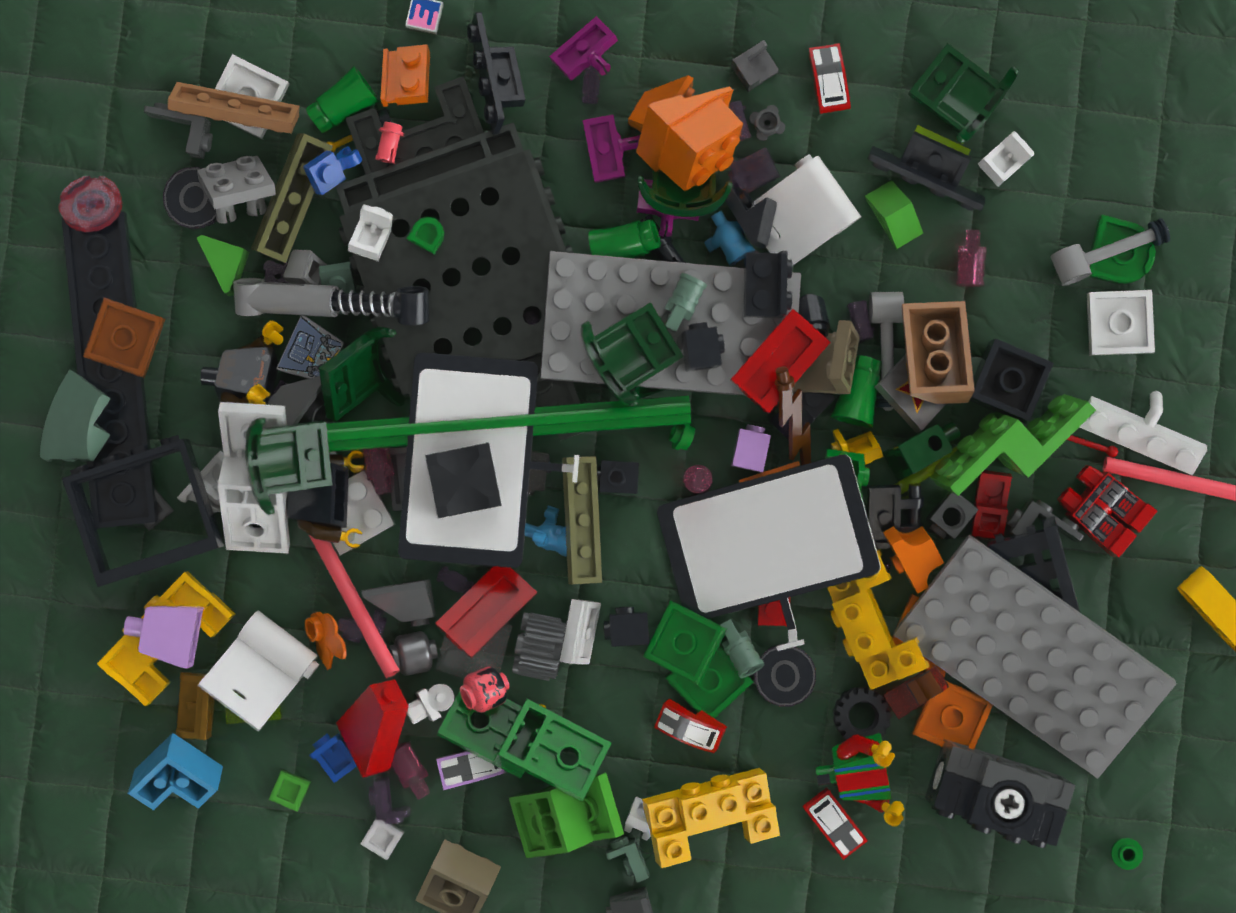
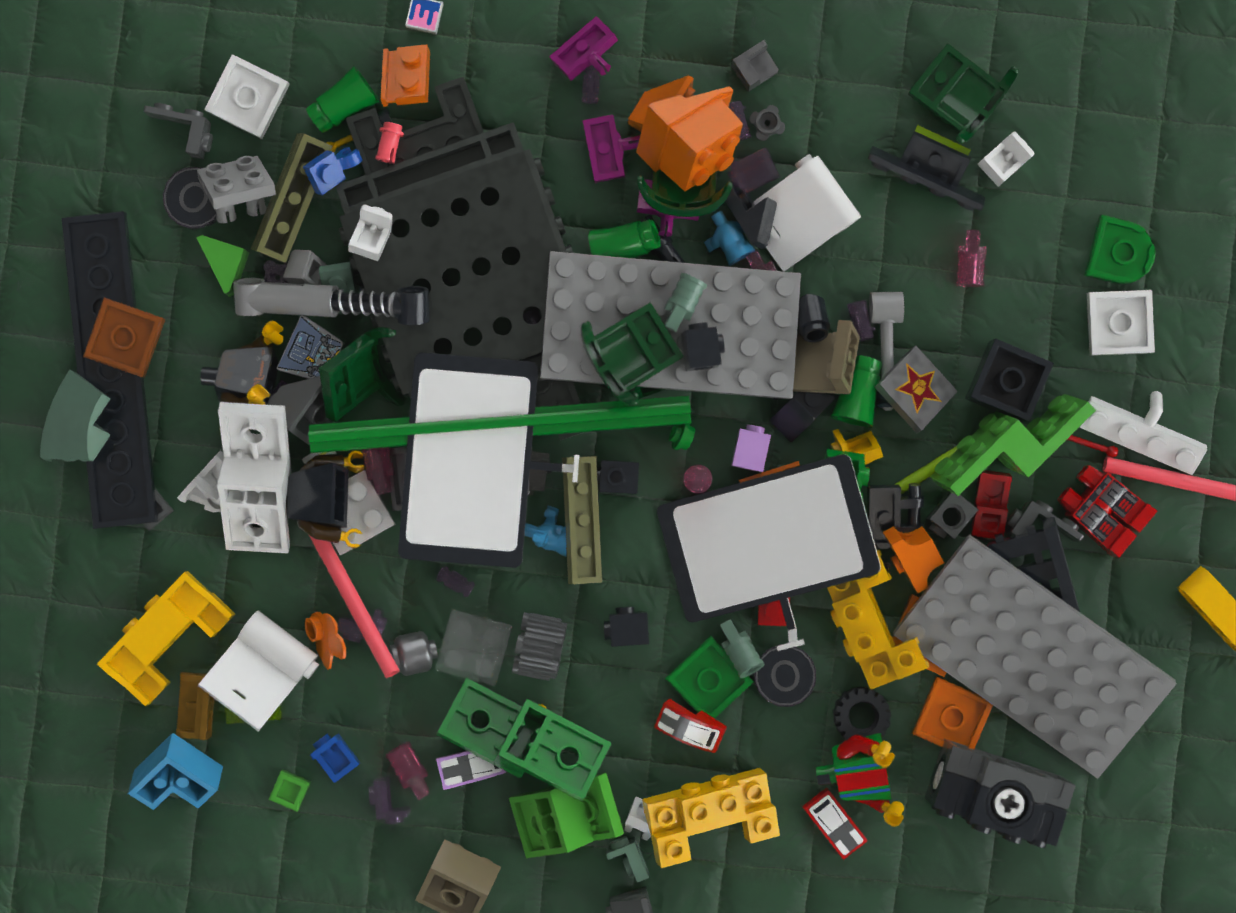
tile [59,176,123,232] -> none
black window [62,435,224,587] -> none
lavender torso [123,606,204,669] -> none
medium nougat plate [168,82,300,134] -> none
dark green piece [245,418,332,515] -> none
red slope [336,679,409,778] -> none
white tile [361,816,404,860] -> none
dark grey slope [362,579,436,627] -> none
green tile [406,217,445,256] -> none
white hips [407,684,454,724] -> none
black brick [425,442,502,519] -> none
red piece [435,566,537,659] -> none
coral head [460,666,510,713] -> none
black bracket [467,12,526,134] -> none
white plate [560,599,601,664] -> none
green tile [643,600,727,685] -> none
red piece [730,309,831,413] -> none
black bracket [744,251,793,318] -> none
reddish brown piece [775,366,811,466] -> none
slope [809,43,851,114] -> none
bright green slope [864,180,923,250] -> none
dark green torso [882,422,961,480] -> none
leg [884,665,949,719] -> none
medium nougat slope [901,301,975,404] -> none
light grey piece [1050,218,1170,286] -> none
green plate [1111,838,1143,870] -> none

